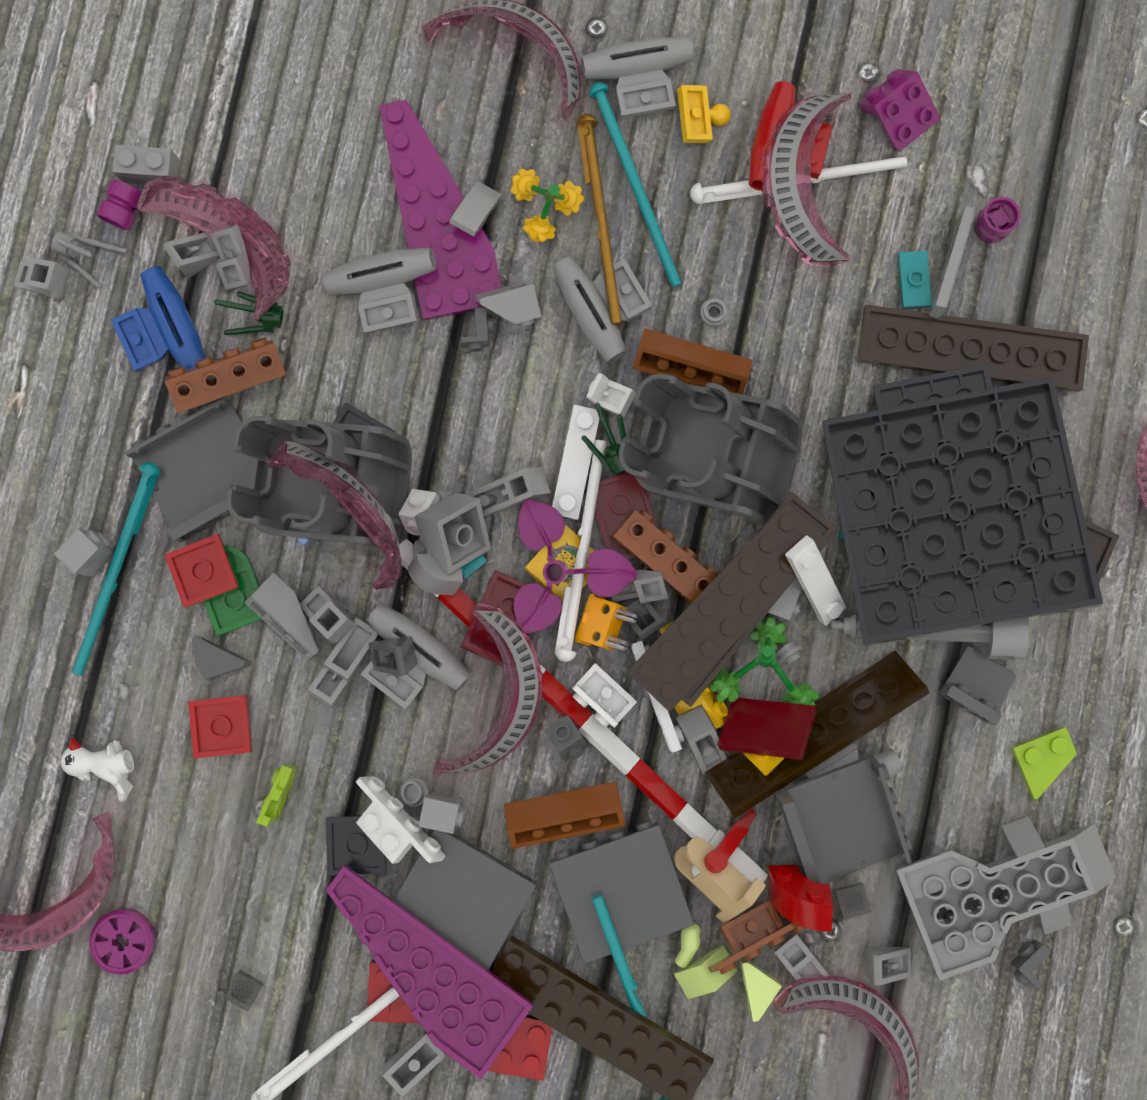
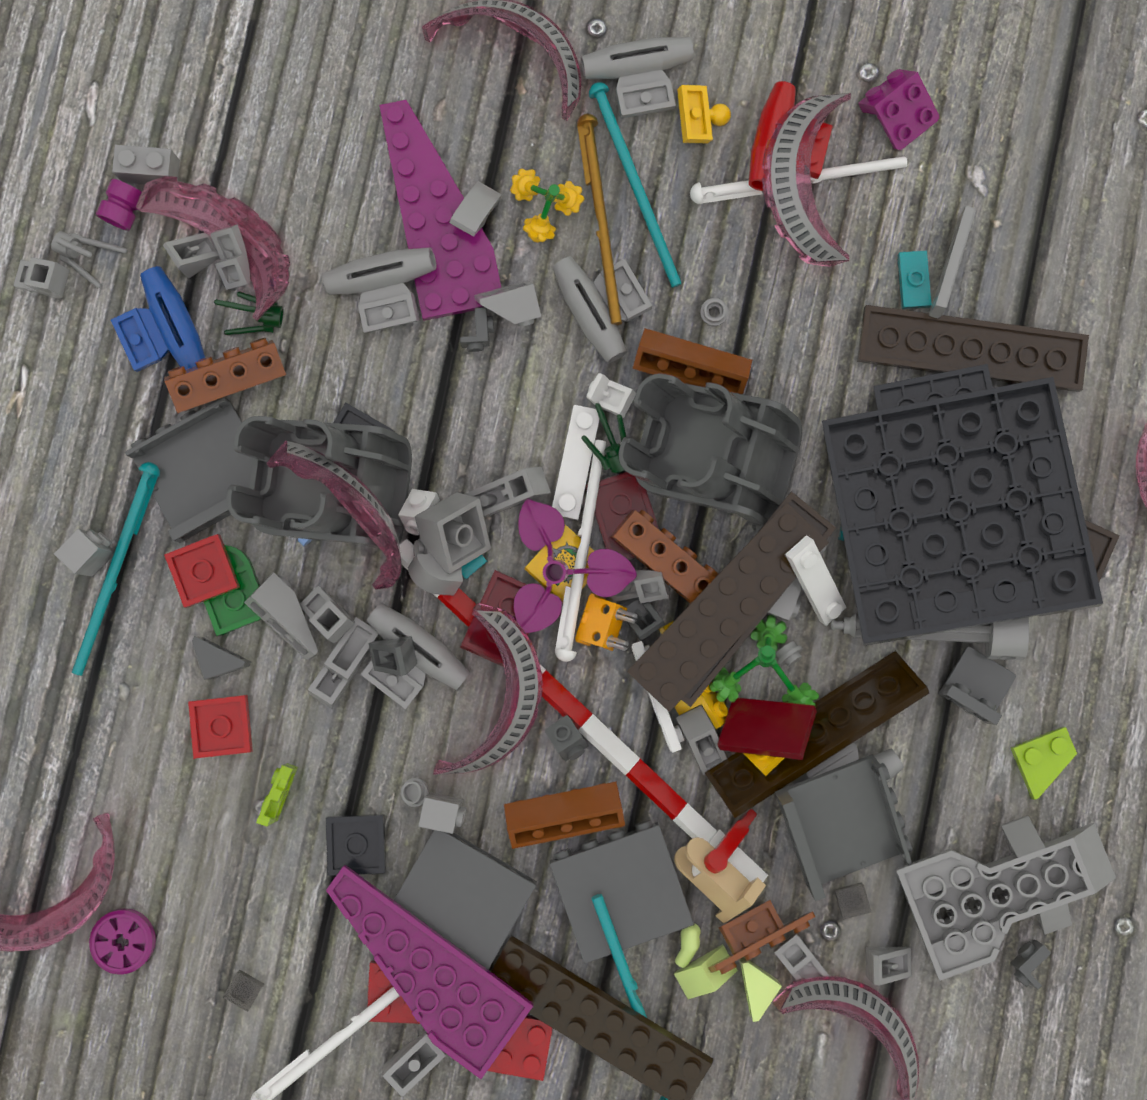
white animal [60,738,134,802] -> none
white bracket [356,776,446,864] -> none
white bracket [572,663,637,728] -> none
red brick [768,865,833,932] -> none
magenta wheel [974,197,1021,243] -> none

